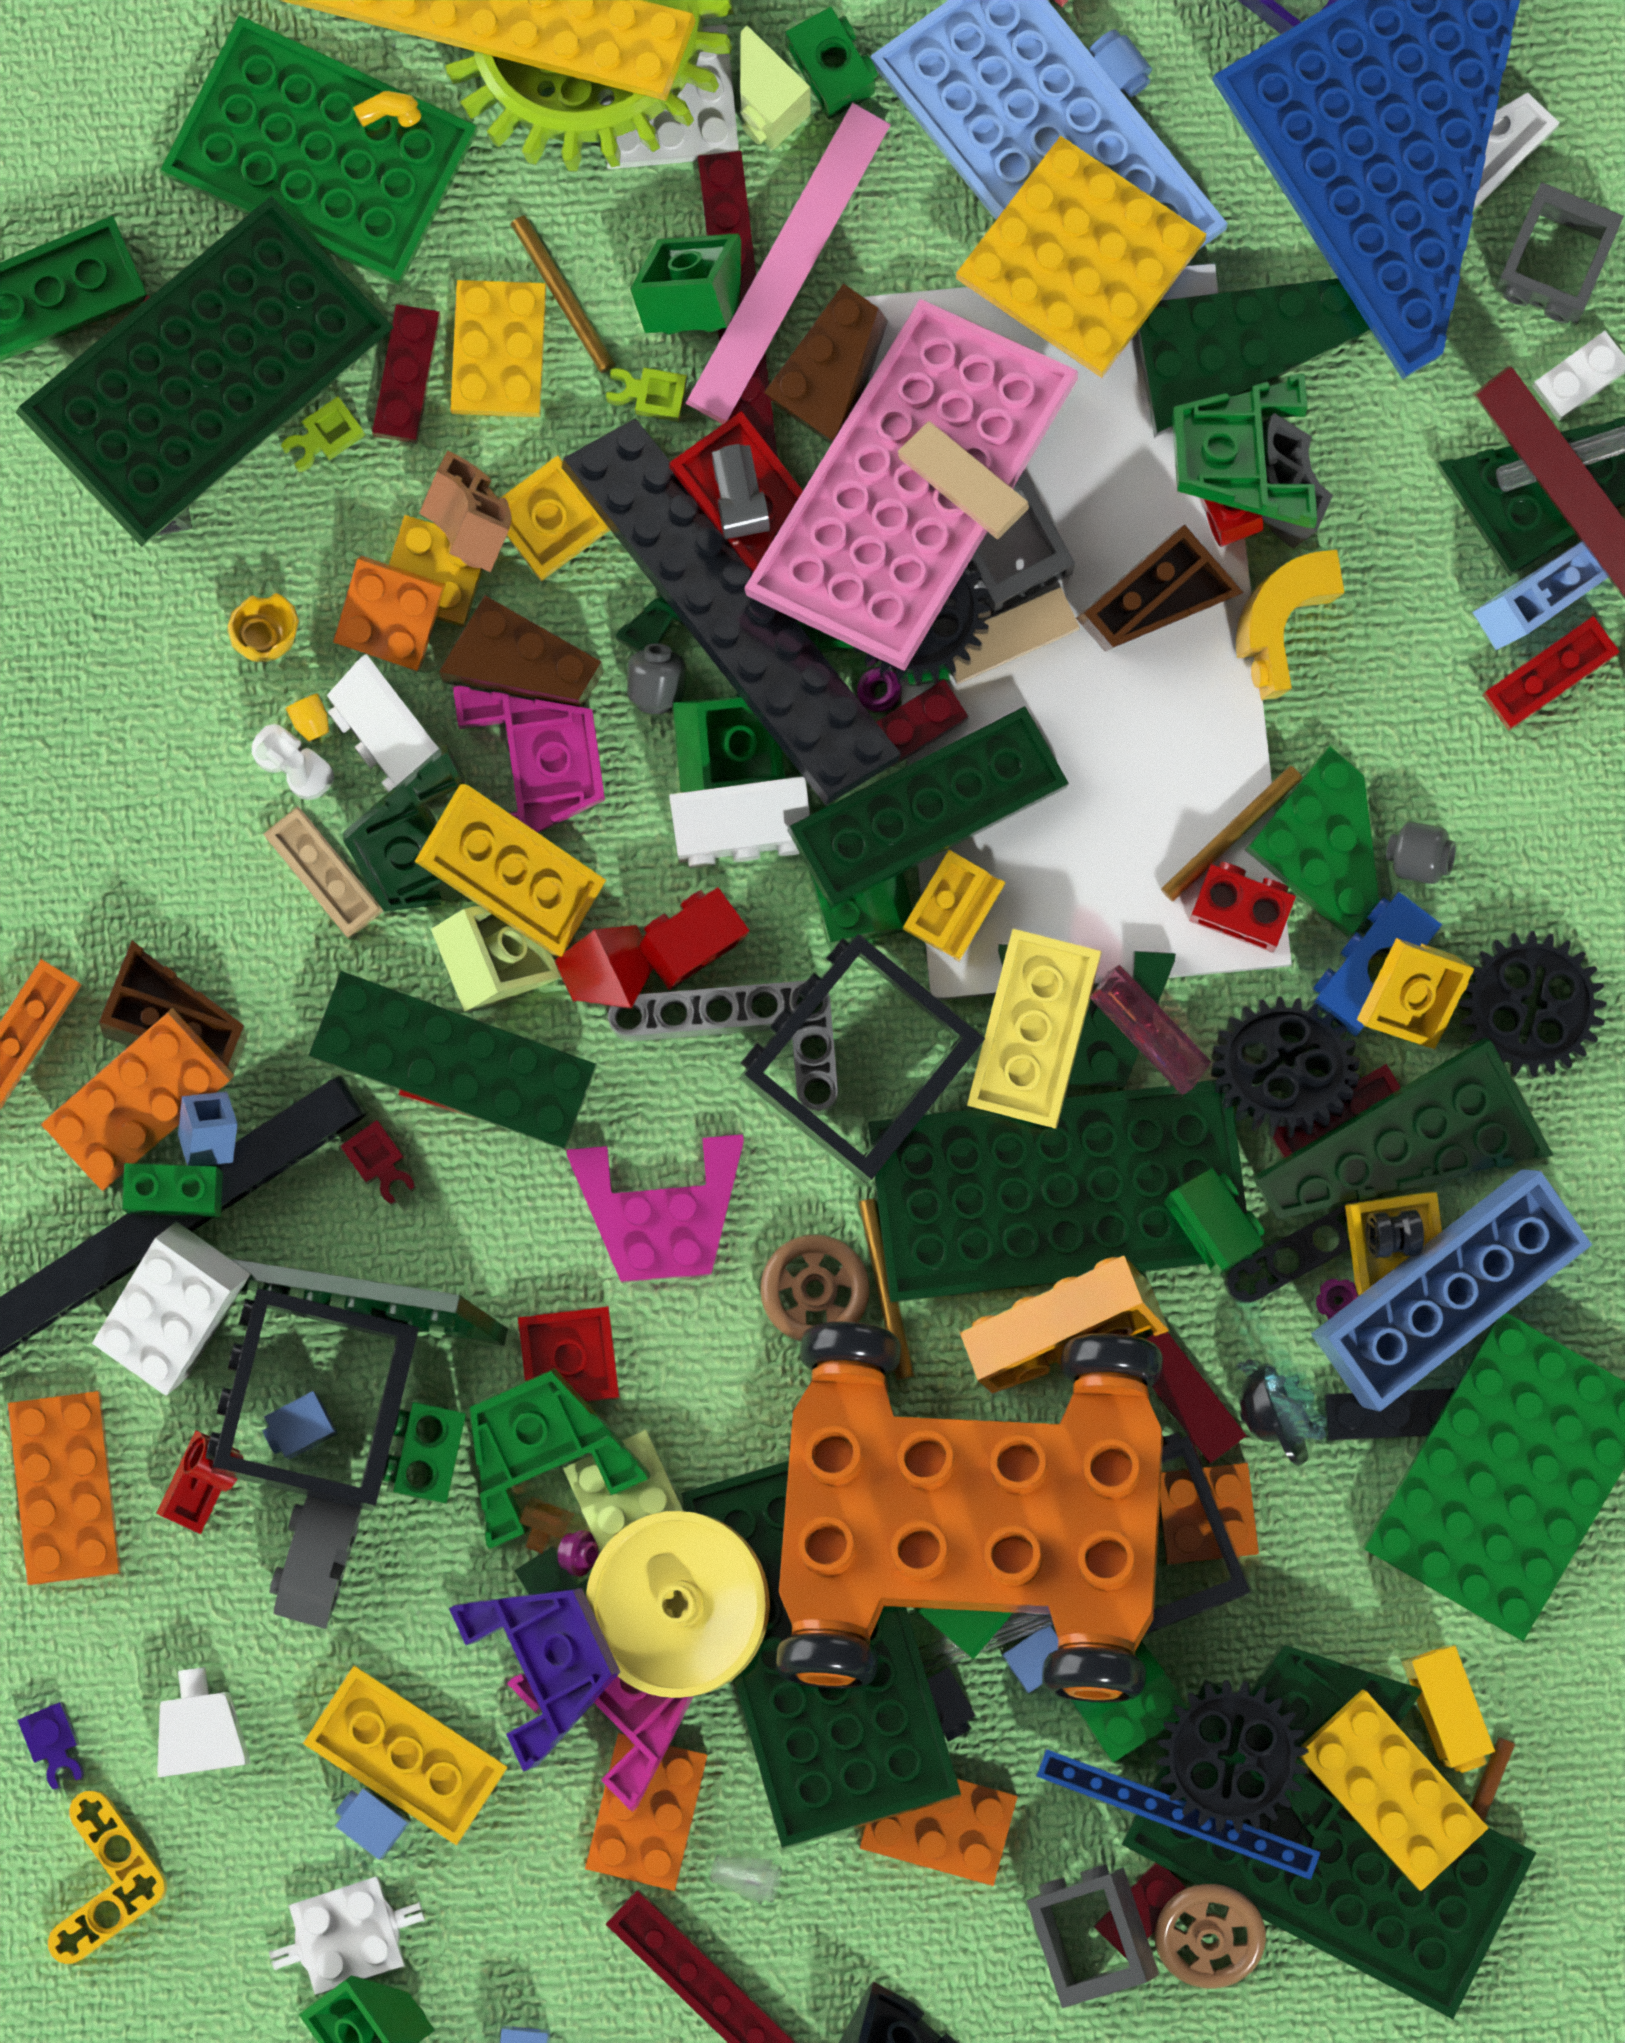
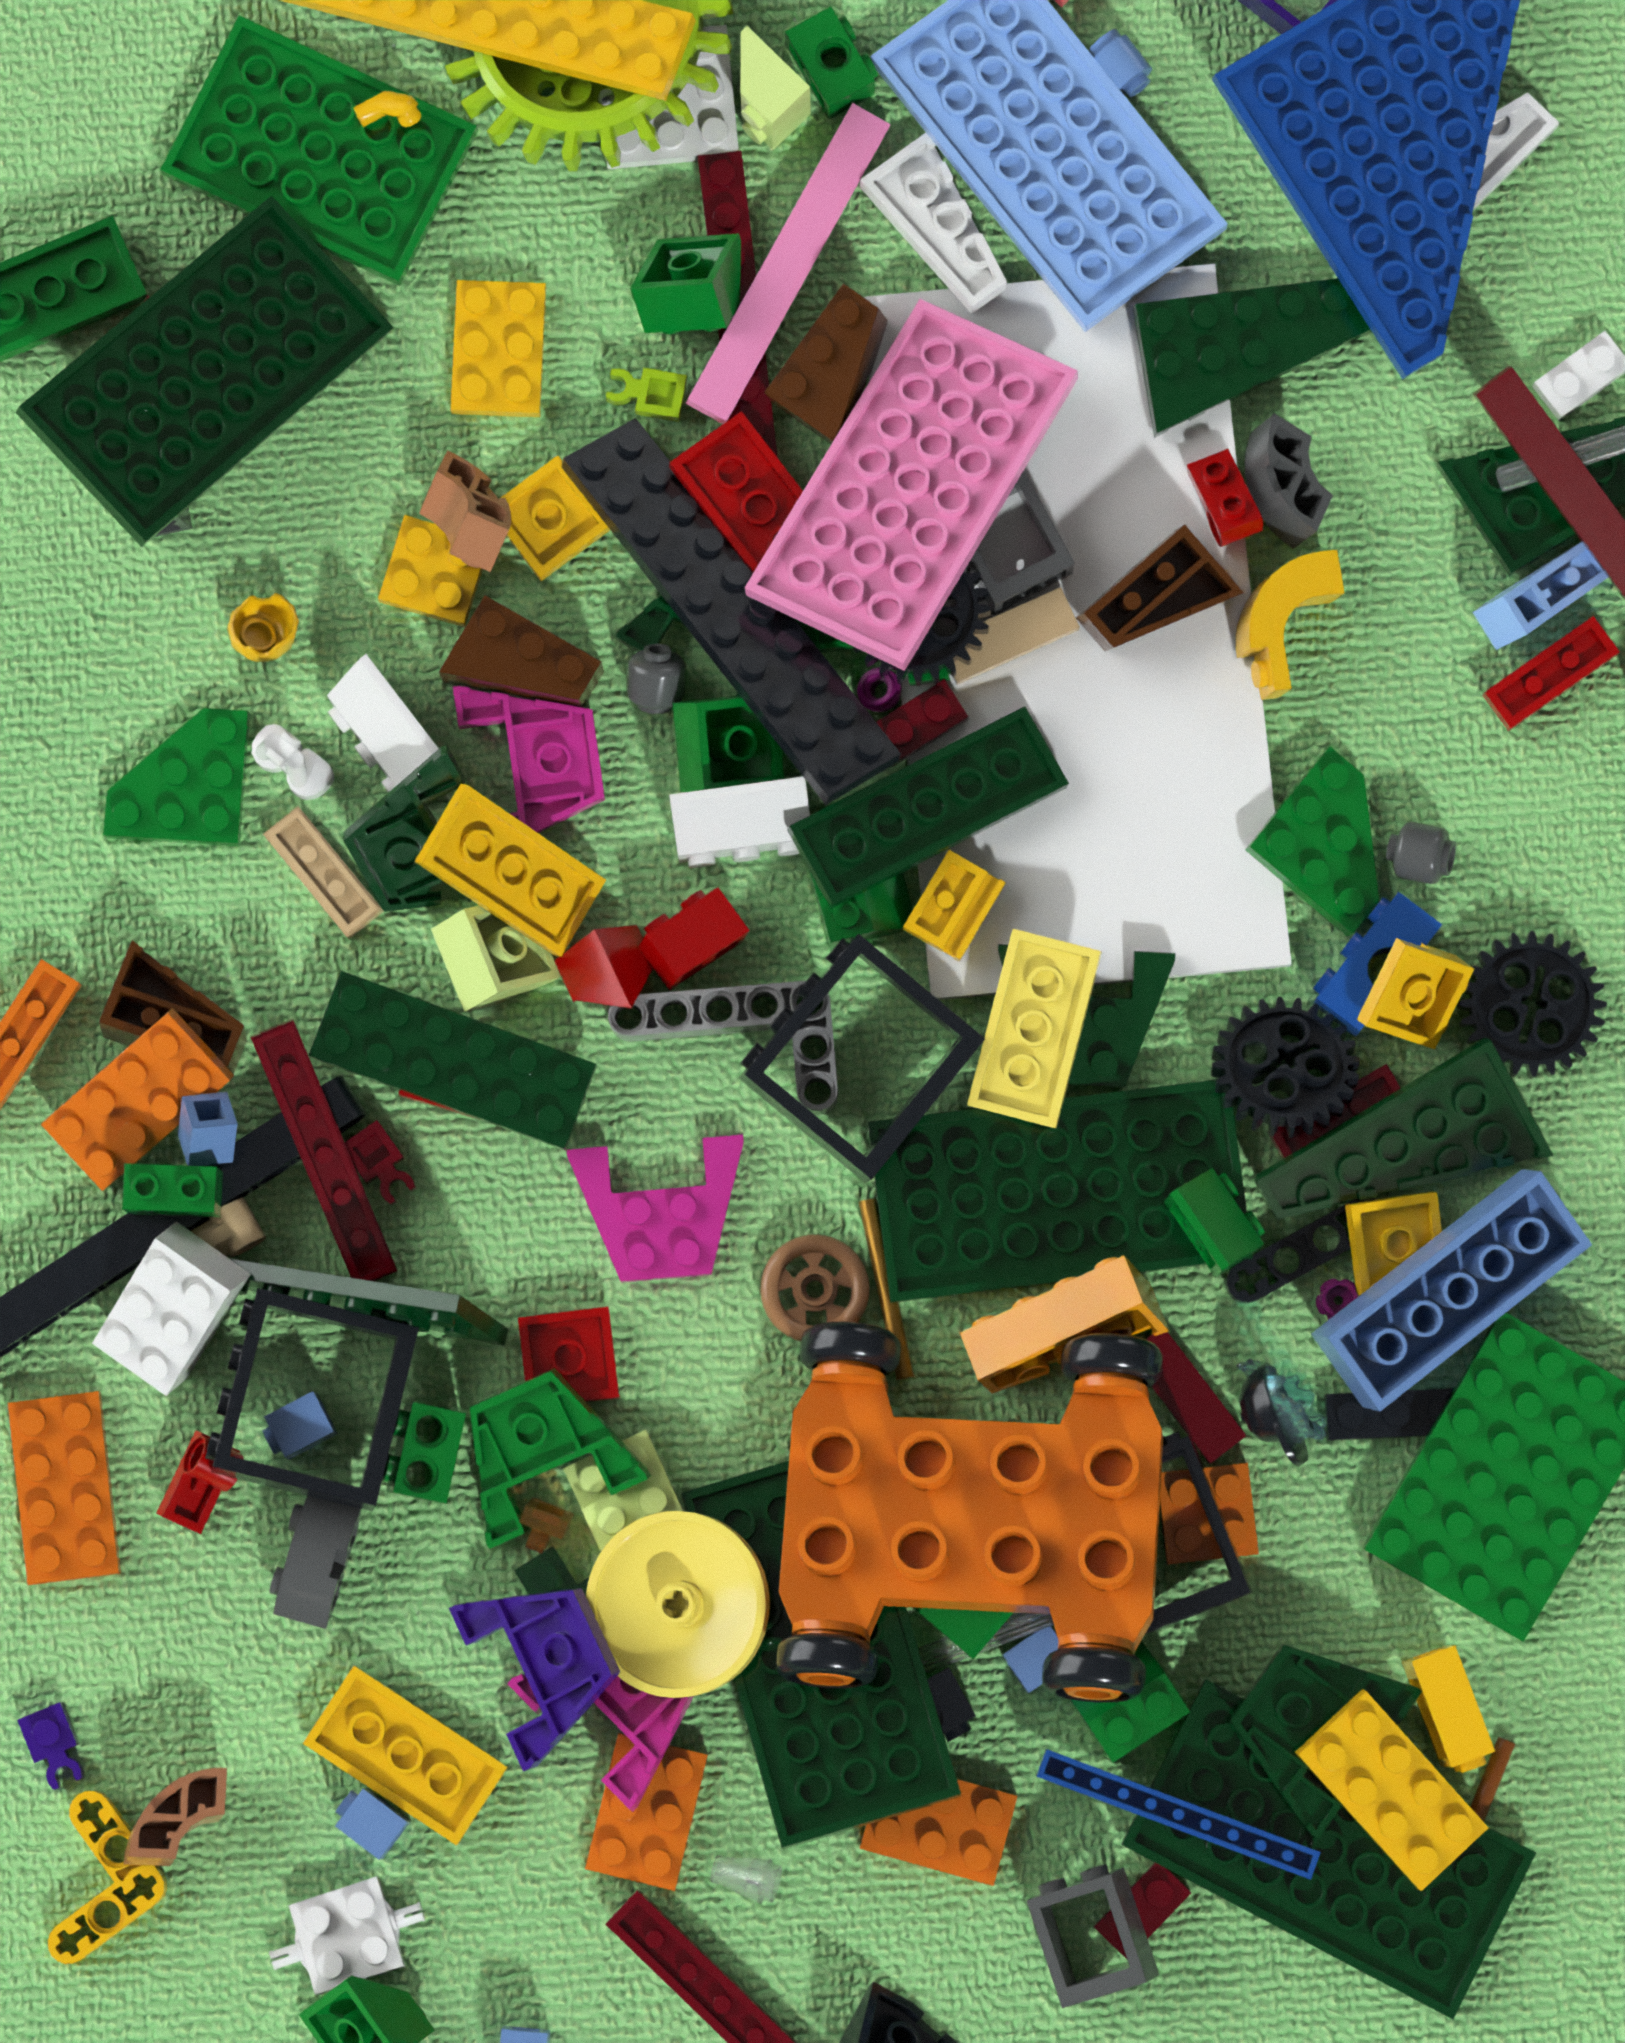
white torso [157,1667,251,1777] -> none
lime plate [281,396,365,472] -> none
yellow hose [285,693,329,742] -> none
orange plate [333,555,446,671] -> none
dark red plate [372,304,441,444] -> none
pearl gold bar [510,215,616,374] -> none
magenta plate [558,1530,599,1577] -> none
dark grey piece [712,444,770,539] -> none
tan tile [898,421,1029,539] -> none
yellow plate [956,135,1207,378] -> none
clear pink plate [1089,964,1211,1095] -> none
medium nougat plate [1154,1884,1266,1989] -> none
black gear [1157,1680,1309,1833] -> none
pearl gold bar [1161,766,1303,902] -> none
green wing [1172,374,1317,528] -> none
red brick [1189,862,1296,953] -> none
black wheel [1365,1209,1424,1259] -> none
dark grey window [1495,182,1624,323] -> none
none -> green plate [103,708,250,846]
none -> nougat brick [123,1768,227,1866]
none -> tan piece [191,1198,266,1257]
none -> dark red tile [250,1019,398,1281]
none -> white wing [860,133,1007,314]

